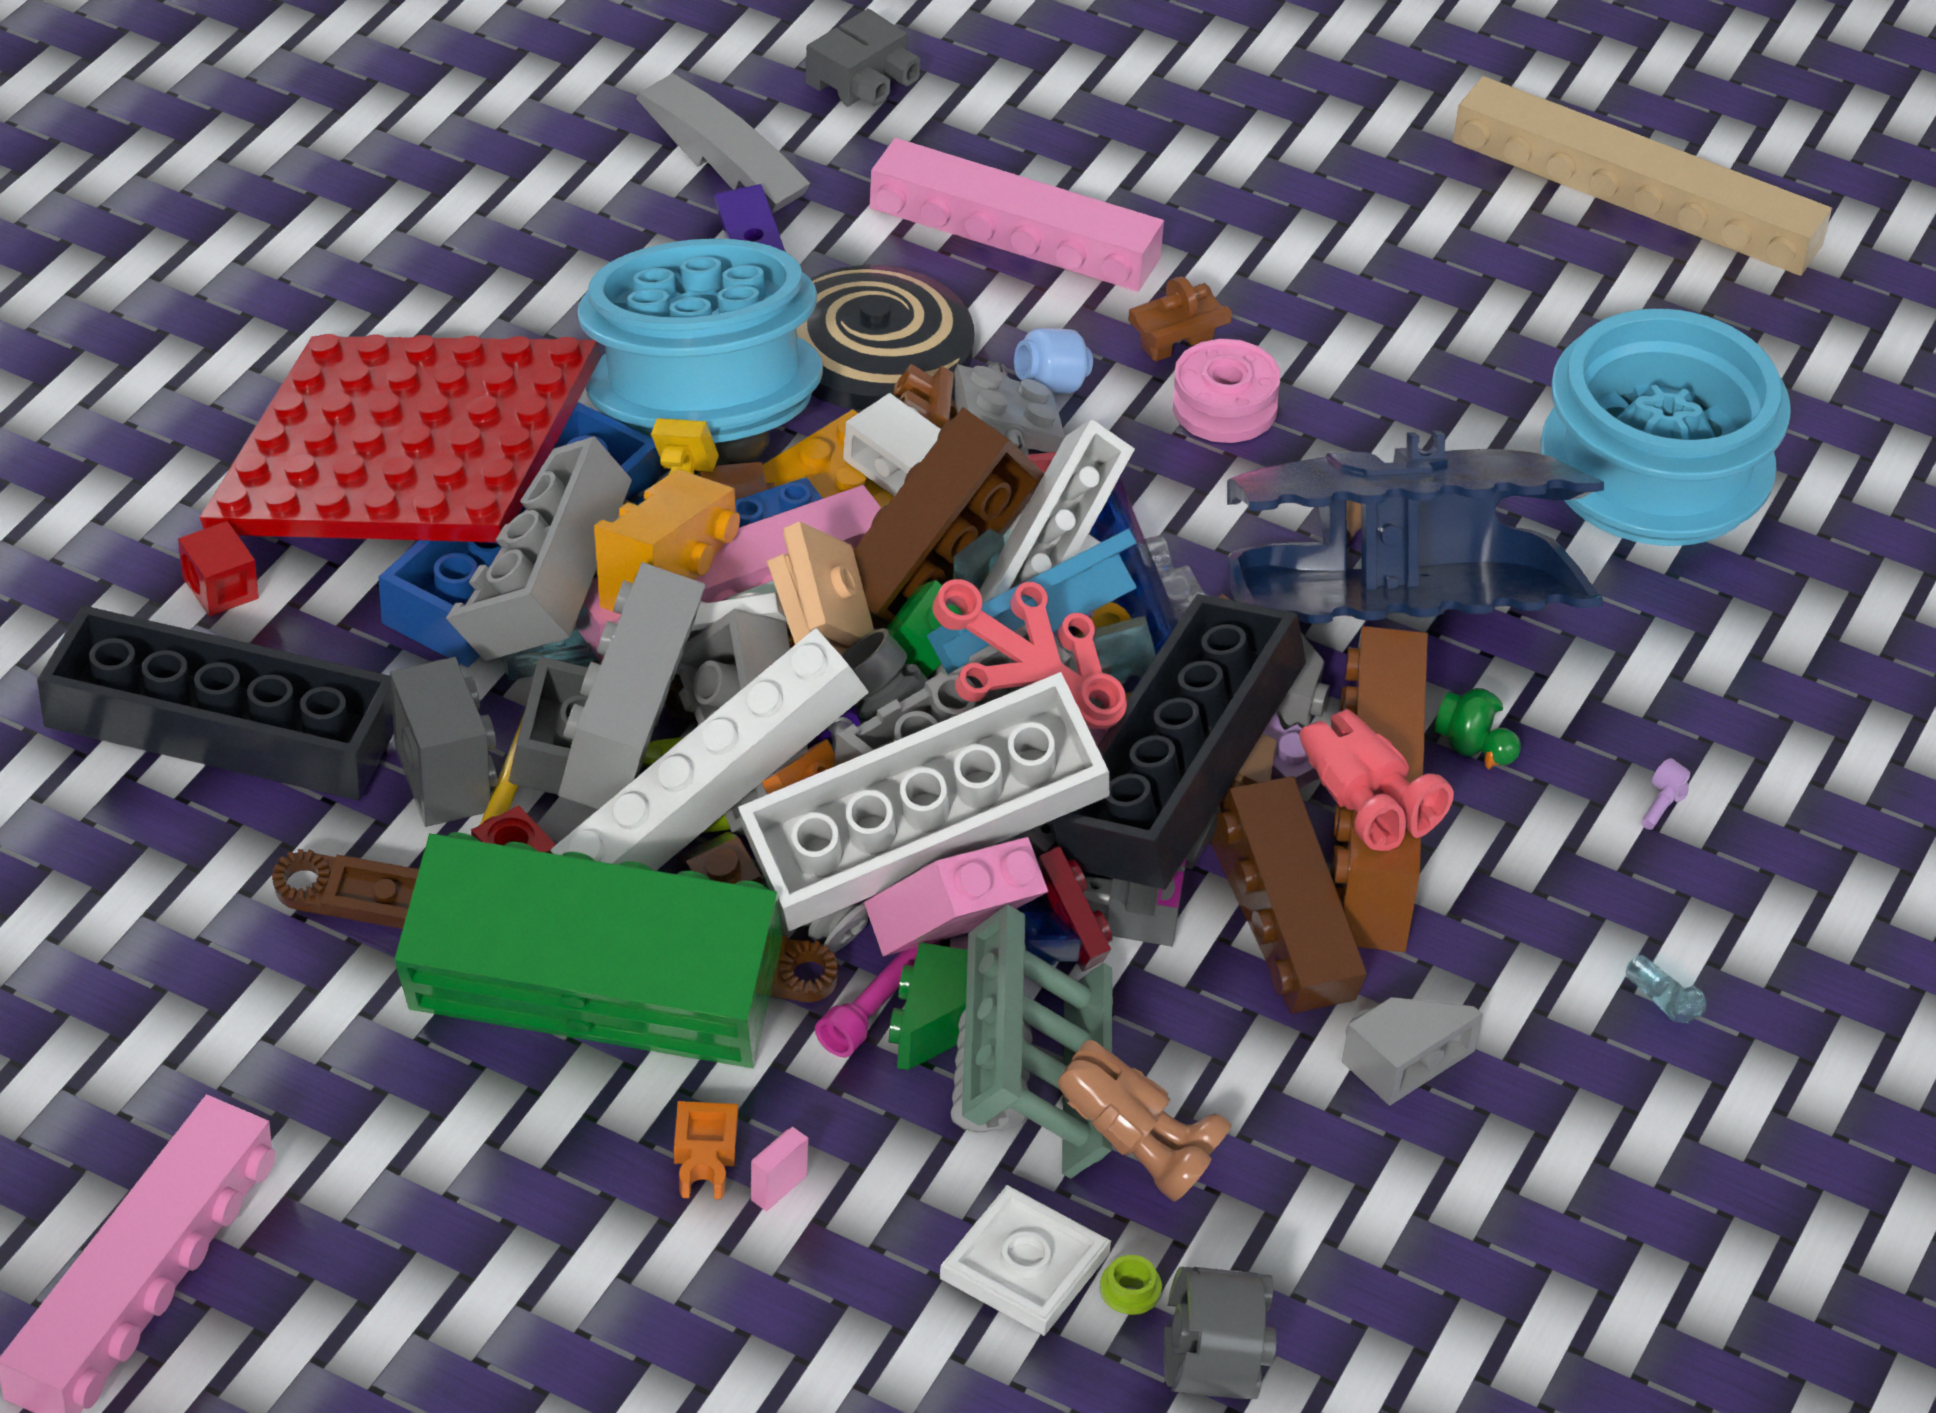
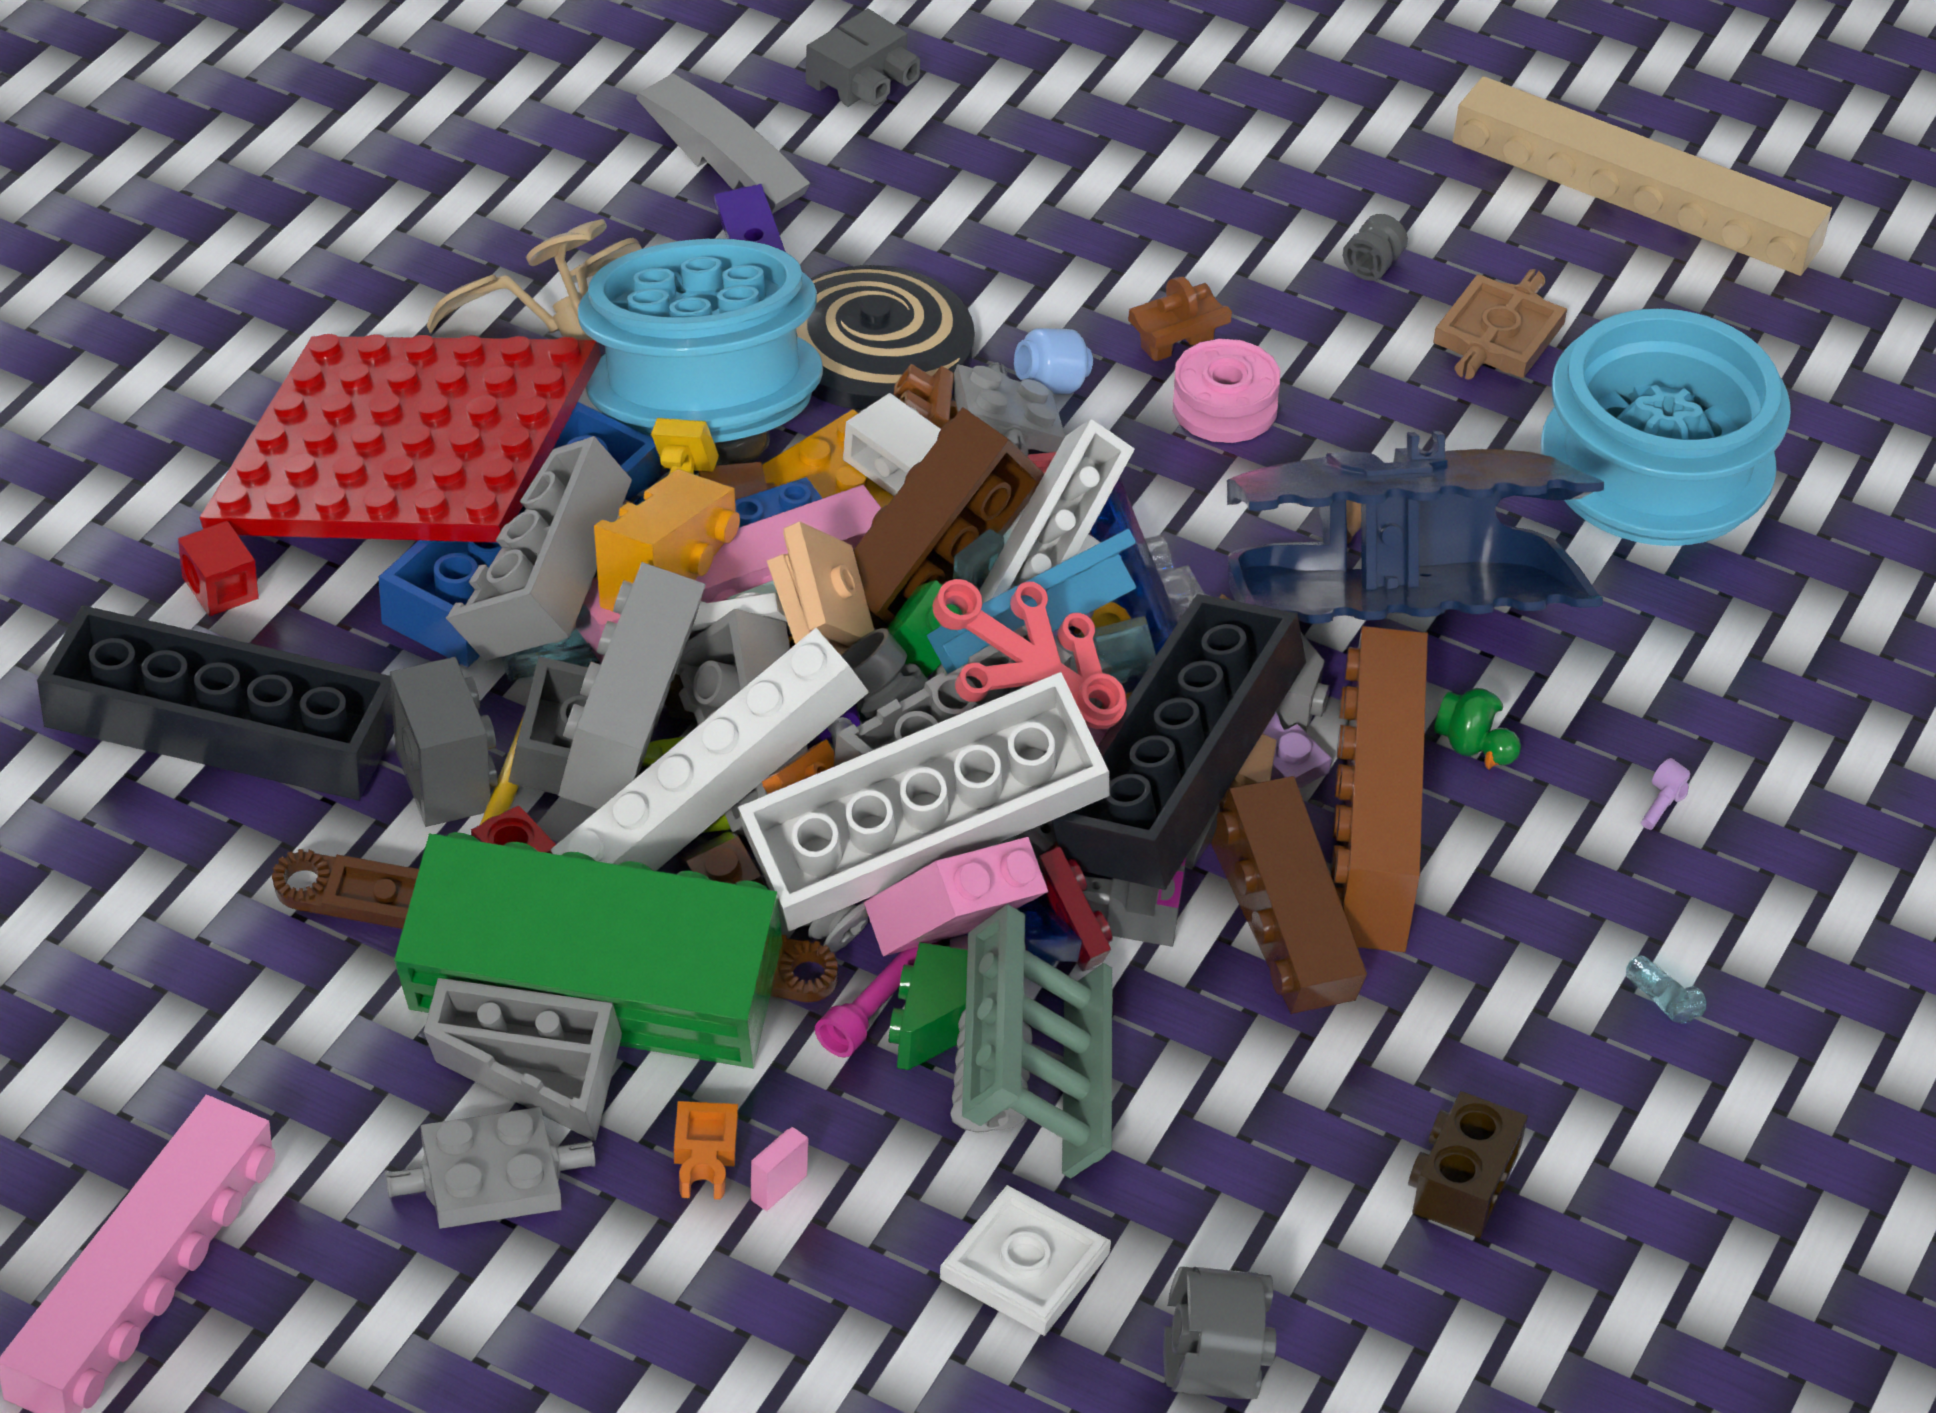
bright pink brick [870,138,1164,292] -> none
nougat piece [1058,1040,1232,1202] -> none
lime plate [1100,1255,1162,1315] -> none
coral piece [1299,709,1454,851] -> none
light grey slope [1342,997,1482,1106] -> none
none -> light grey plate [385,1107,595,1229]
none -> light grey wedge [424,978,622,1142]
none -> tan plant [427,219,642,340]
none -> dark grey wheel [1342,214,1408,281]
none -> dark brown brick [1408,1091,1528,1238]
none -> medium nougat plate [1433,269,1567,380]

